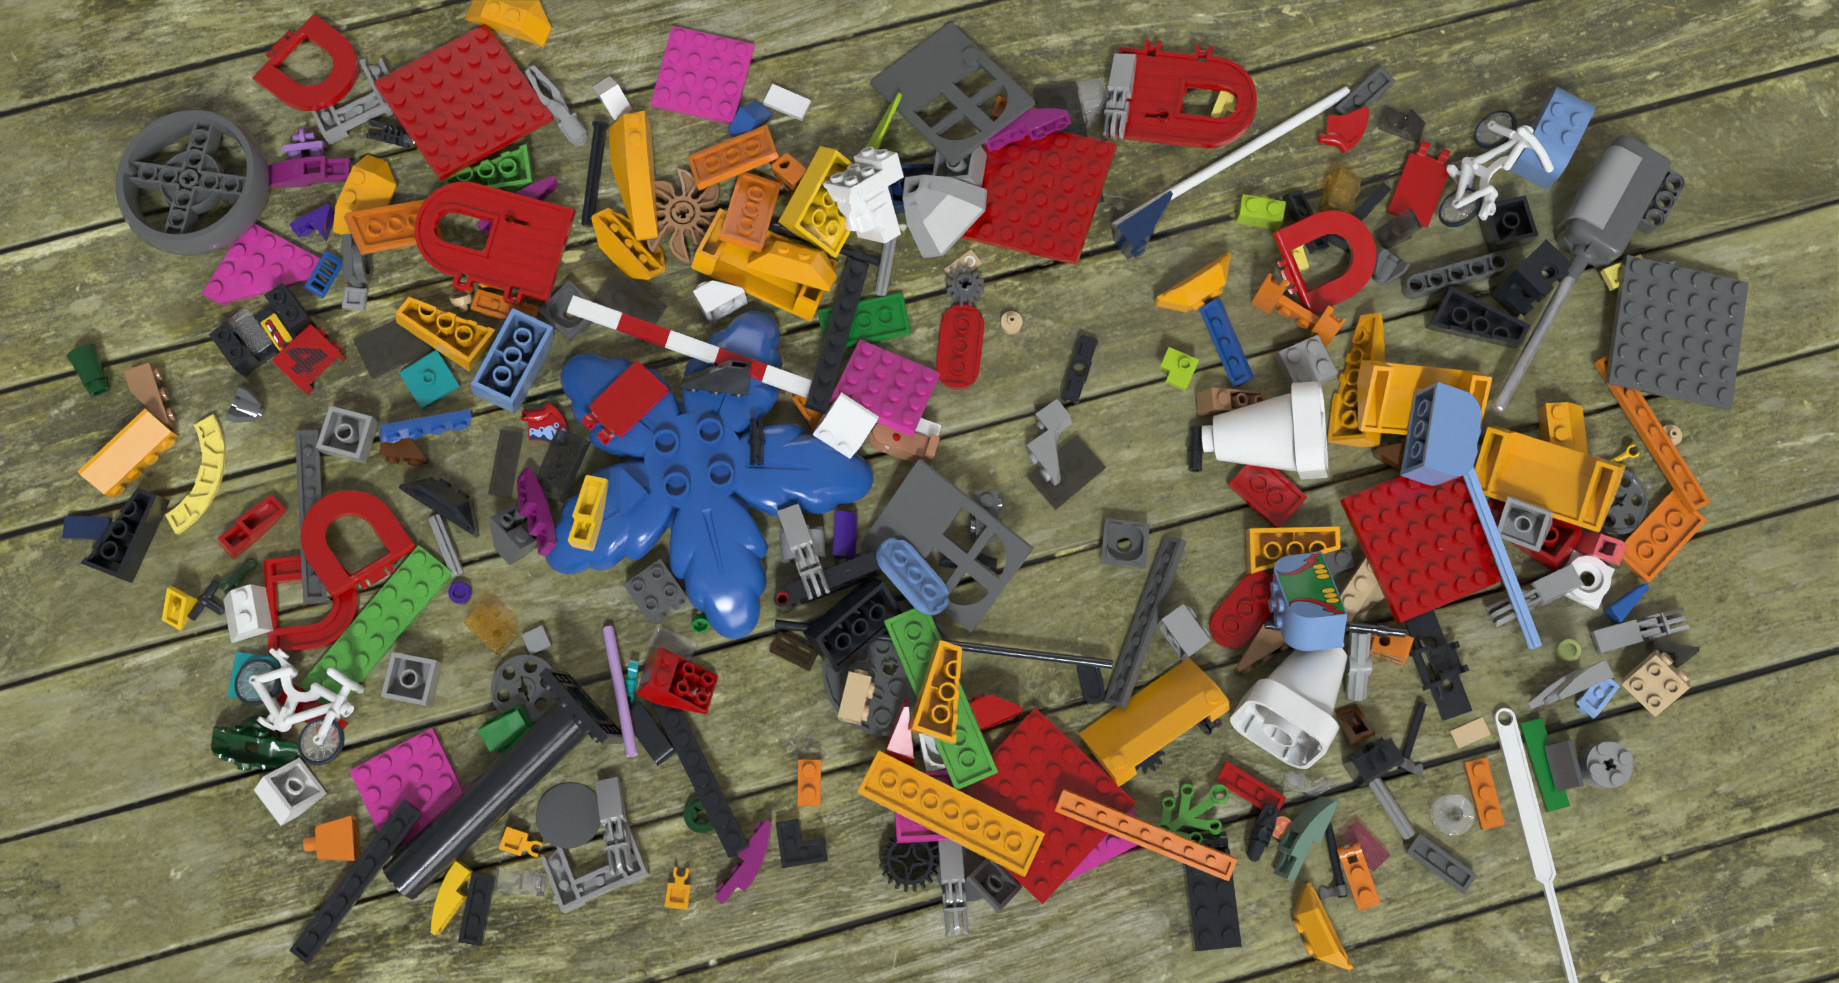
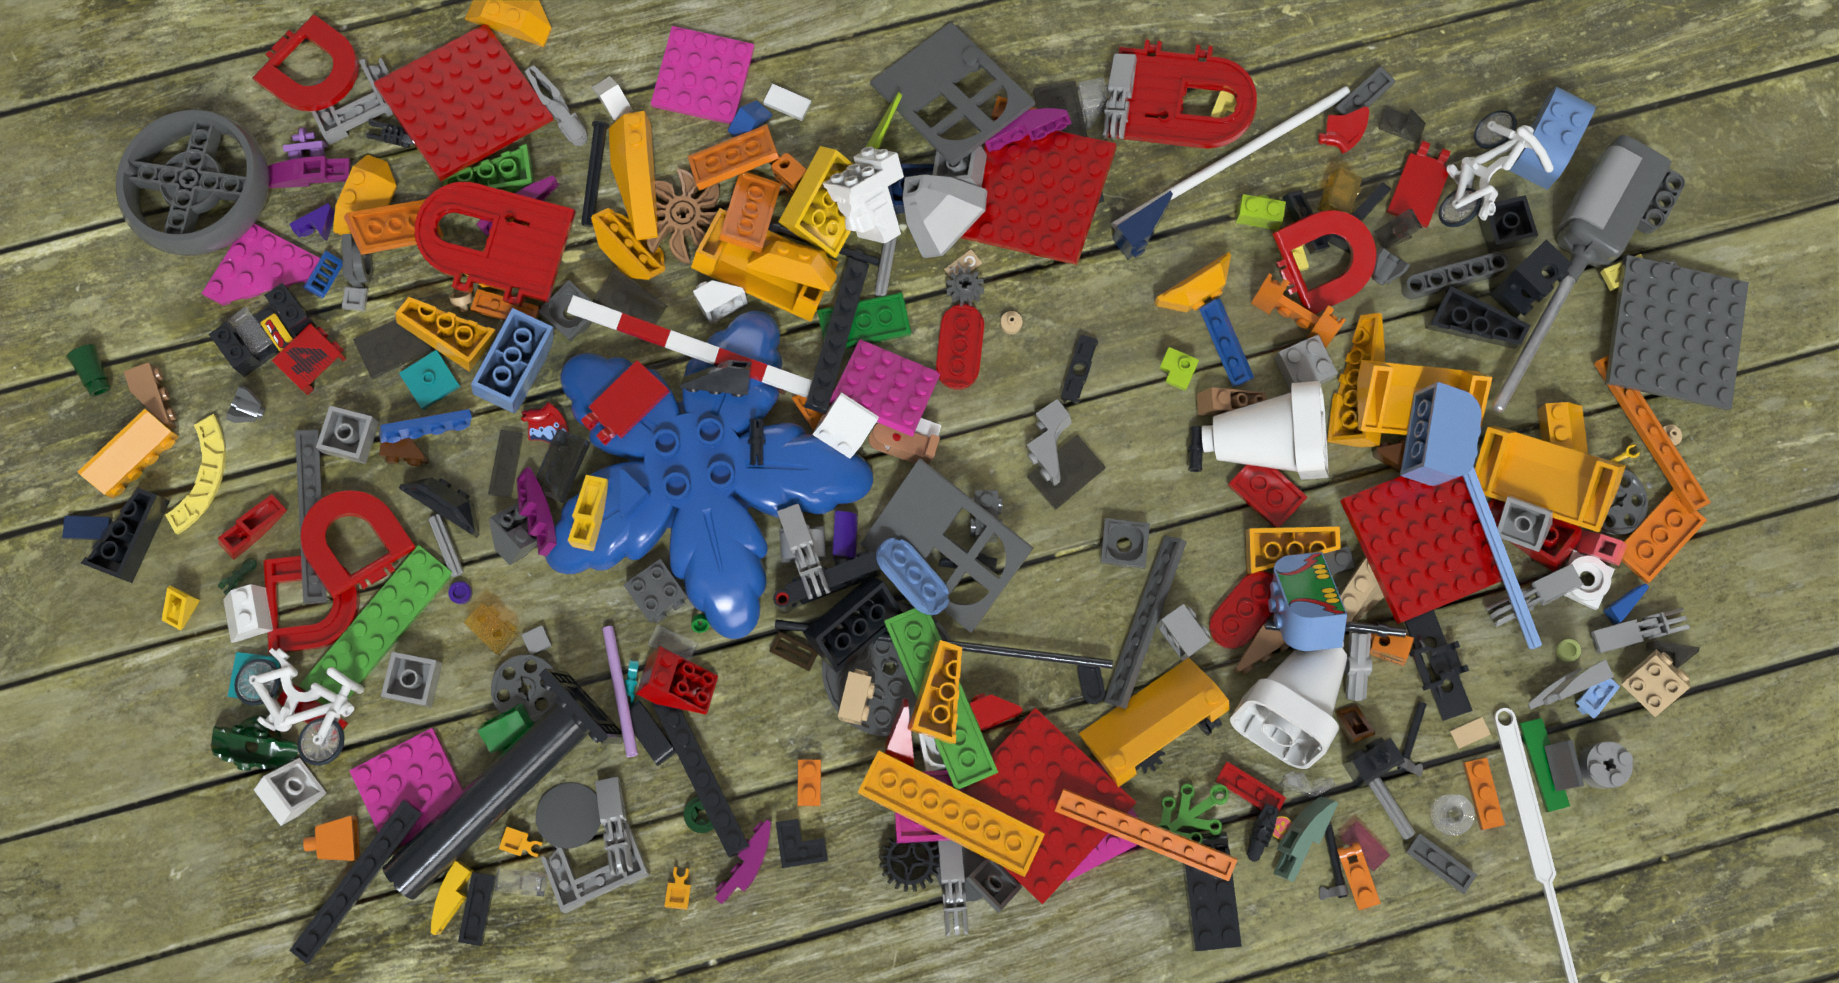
black piece [188,580,225,621] -> none
light orange wedge [1292,882,1353,970] -> none

